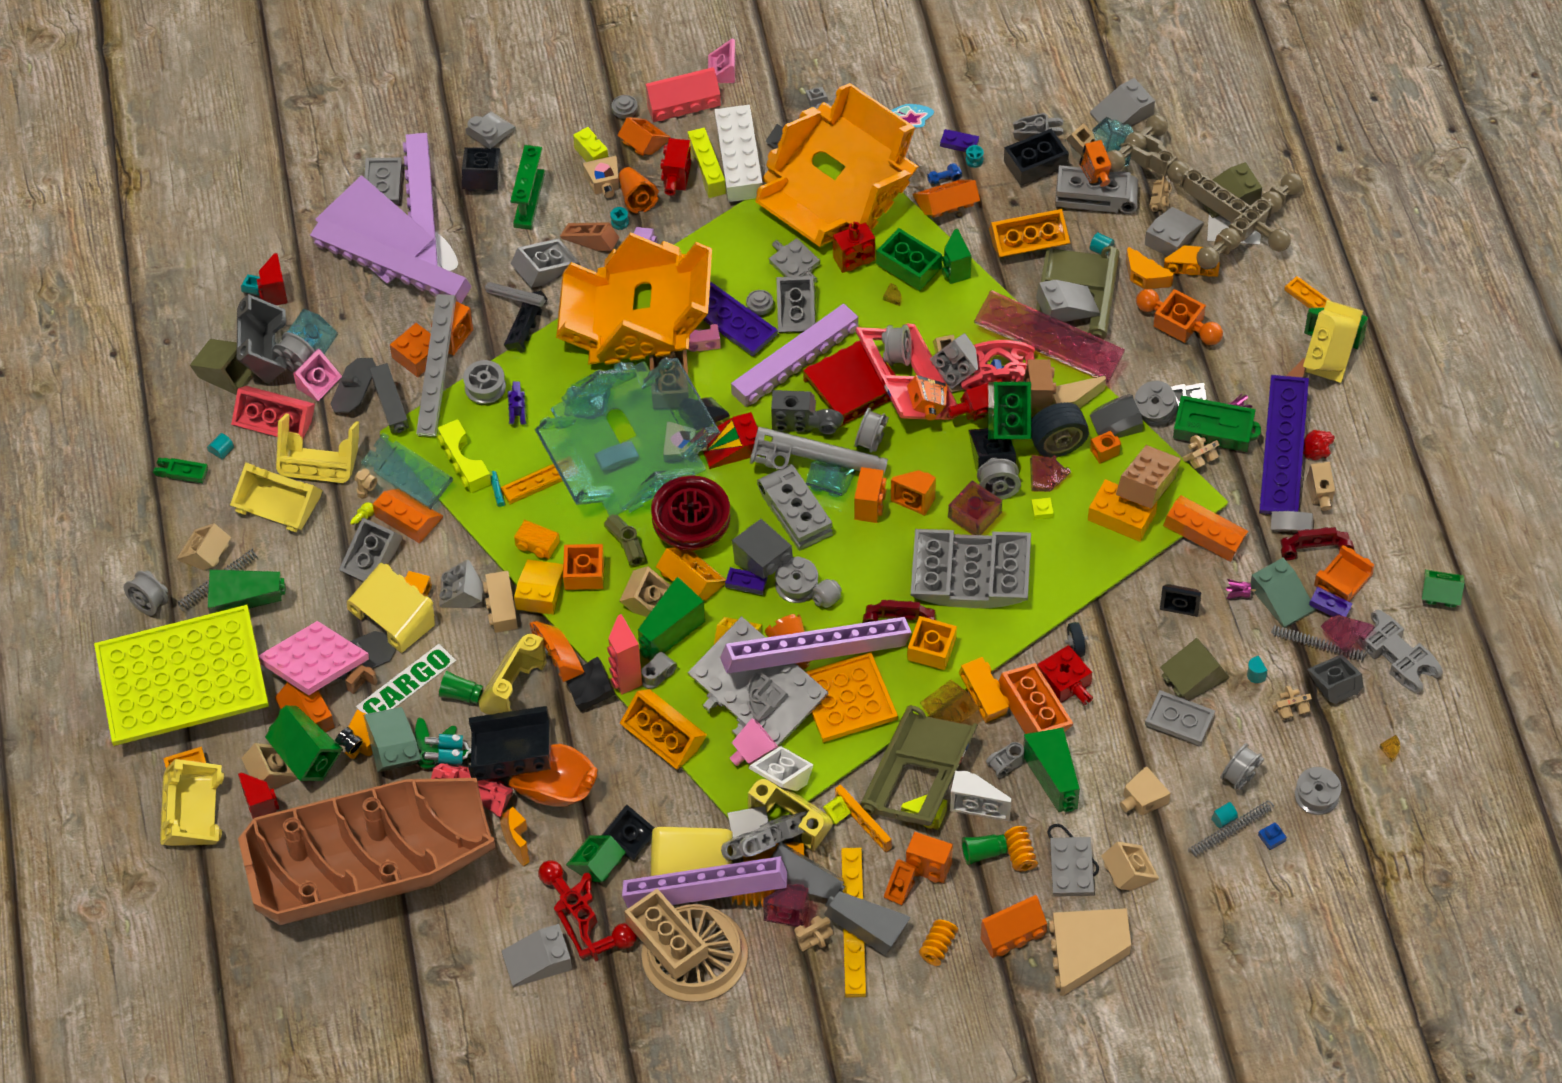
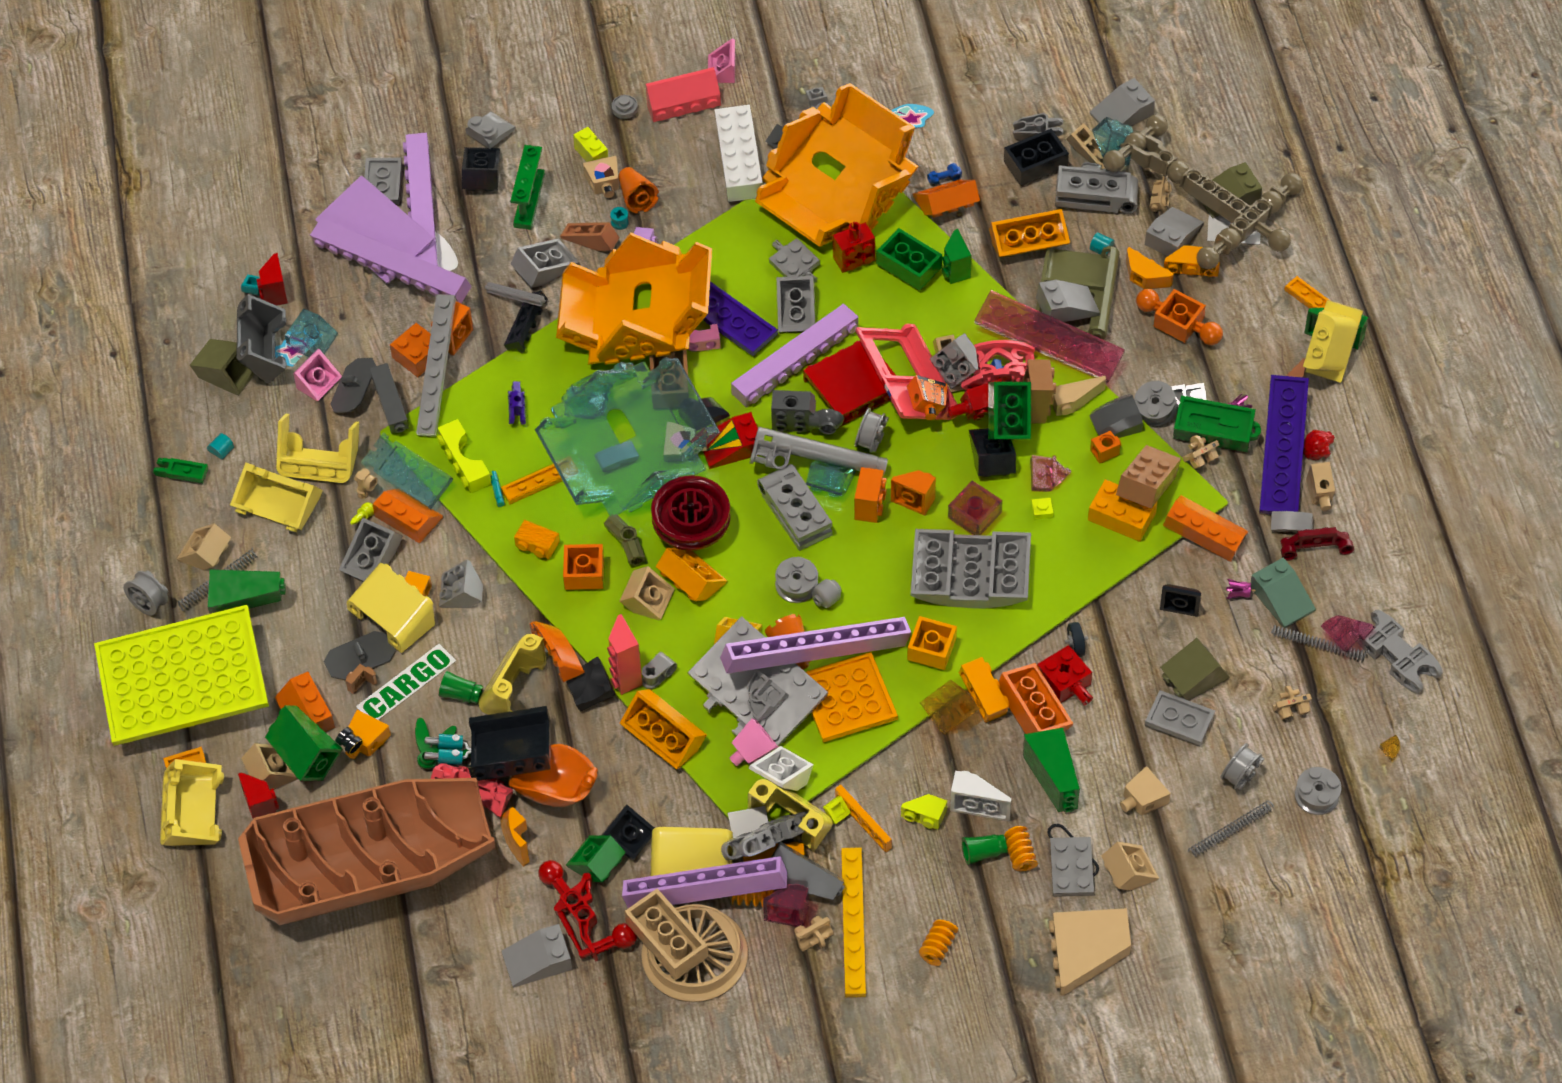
coral slope [231,386,315,439] -> none
bright pink plate [259,621,369,695] -> none
light grey wheel [272,332,315,372] -> none
sand green slope [363,707,421,772] -> none
light grey wheel [463,360,506,404] -> none
tan brick [483,571,518,633] -> none
yellow slope [514,559,563,615] -> none
orange slope [617,117,671,156] -> none
green slope [638,577,705,660] -> none
red brick [660,138,692,196] -> none
neon yellow arch [688,127,726,198] -> none
dark purple plate [725,567,768,595] -> none
dark grey slope [732,519,793,579] -> none
light grey plate [746,290,773,315] -> none
dark grey slope [824,891,911,956] -> none
olive piece [860,705,978,826] -> none
dark red plate [862,600,937,623] -> none
light grey wheel [882,325,912,366] -> none
clear yellow tile [883,283,902,306] -> none
orange slope [884,859,917,905] -> none
orange brick [906,832,953,884] -> none
dark purple plate [940,129,979,152] -> none
teal wheel [966,145,984,168] -> none
light grey wheel [977,458,1021,500] -> none
orange slope [981,895,1047,958] -> none
light grey piece [986,742,1024,778] -> none
black wheel [1031,402,1089,458] -> none
orange torso [1079,140,1111,187] -> none
teal brick [1211,802,1238,828] -> none
teal brick [1247,656,1268,683] -> none
blue tile [1258,822,1287,850] -> none
dark grey slope [1307,654,1363,704] -> none
dark purple plate [1309,587,1352,622] -> none
orange panel [1314,545,1374,602] -> none
green slope [1421,569,1465,607] -> none

